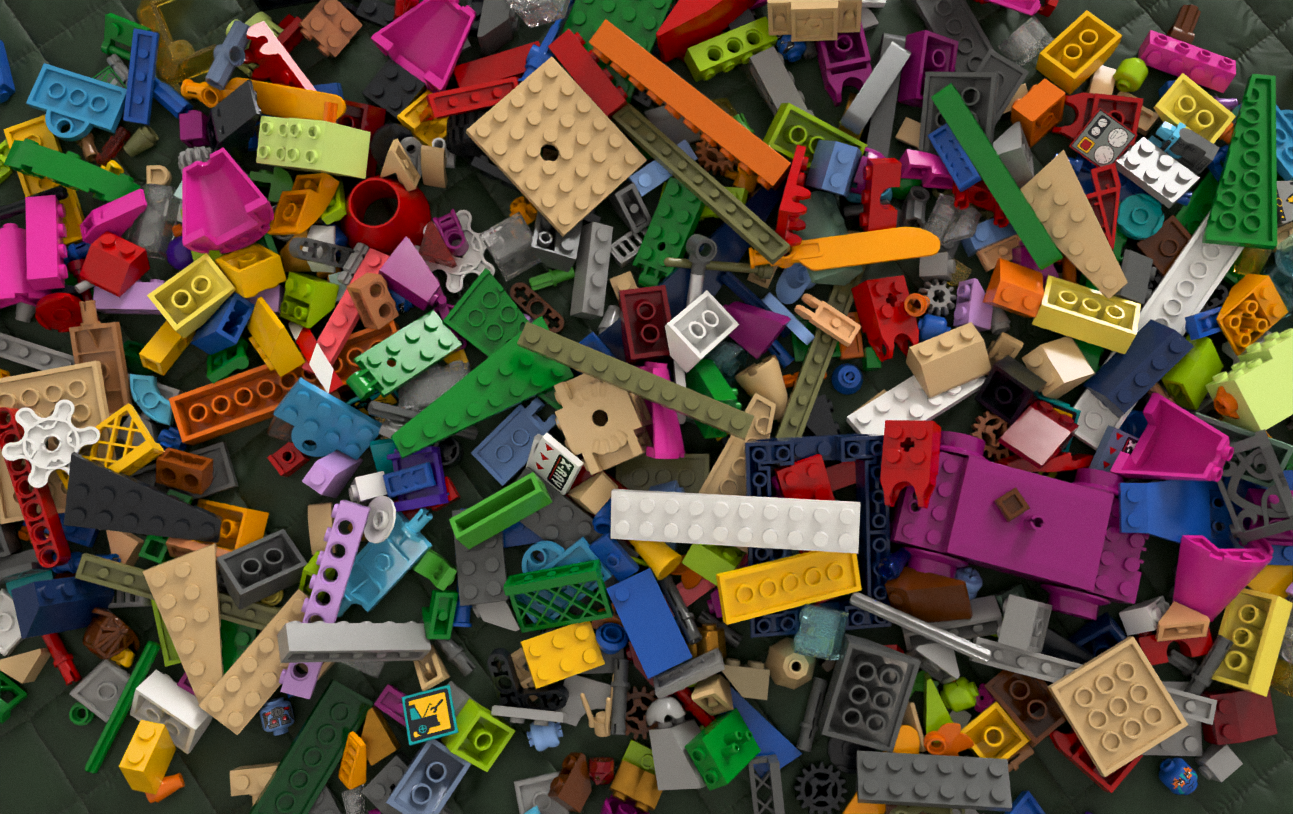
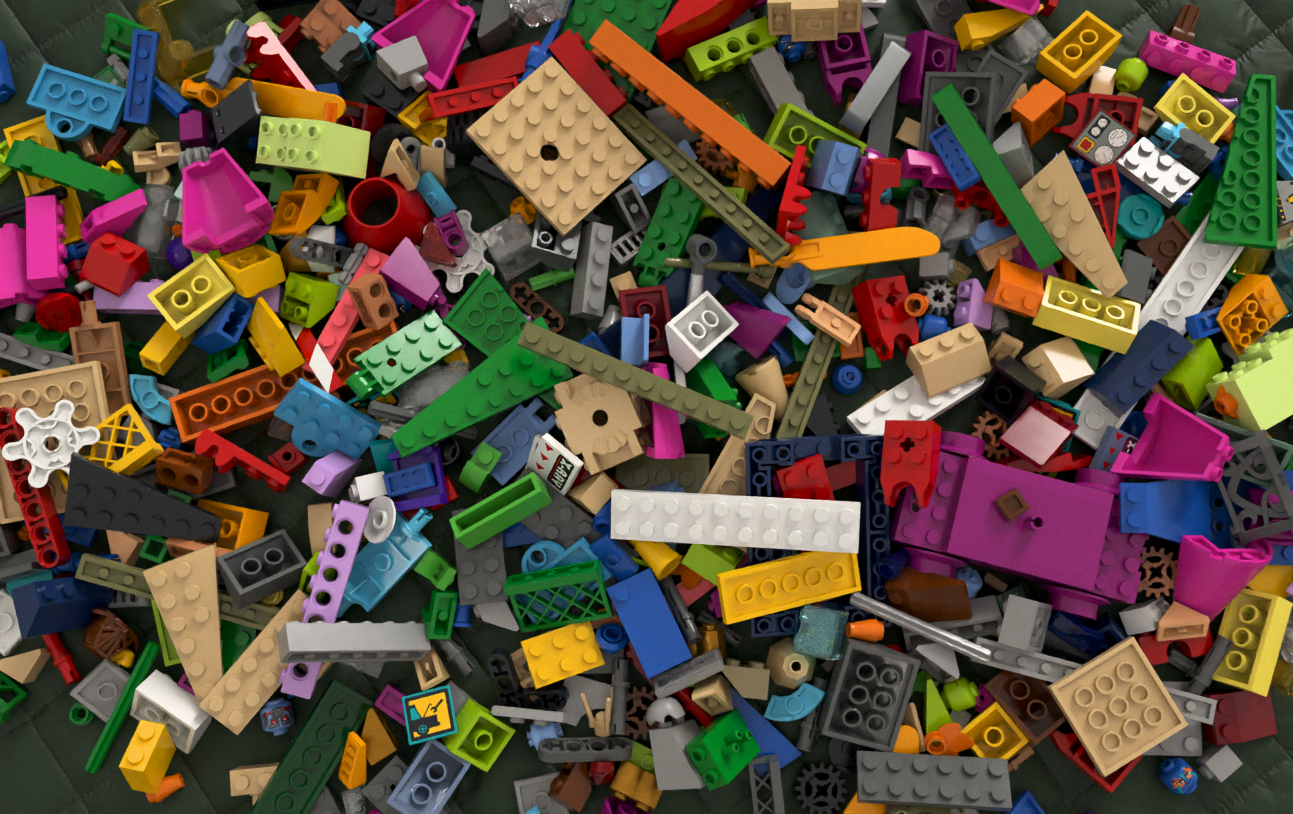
none -> green slope [13,322,71,351]
none -> tan slope [132,142,181,173]
none -> red hinge [195,428,291,493]
none -> dark grey hips [320,21,377,90]
none -> light grey torso [376,35,428,92]
none -> medium azure plate [416,171,457,218]
none -> bright green brick [458,441,503,495]
none -> dark grey beam [538,736,633,763]
none -> medium blue panel [620,314,649,368]
none -> medium azure tile [763,682,827,722]
none -> orange cone [845,618,884,643]
none -> yellow slope [954,4,1044,51]
none -> reddish brown tile [980,572,1008,593]
none -> clear blue slope [1047,610,1106,655]
none -> nougat gear [1137,546,1178,598]

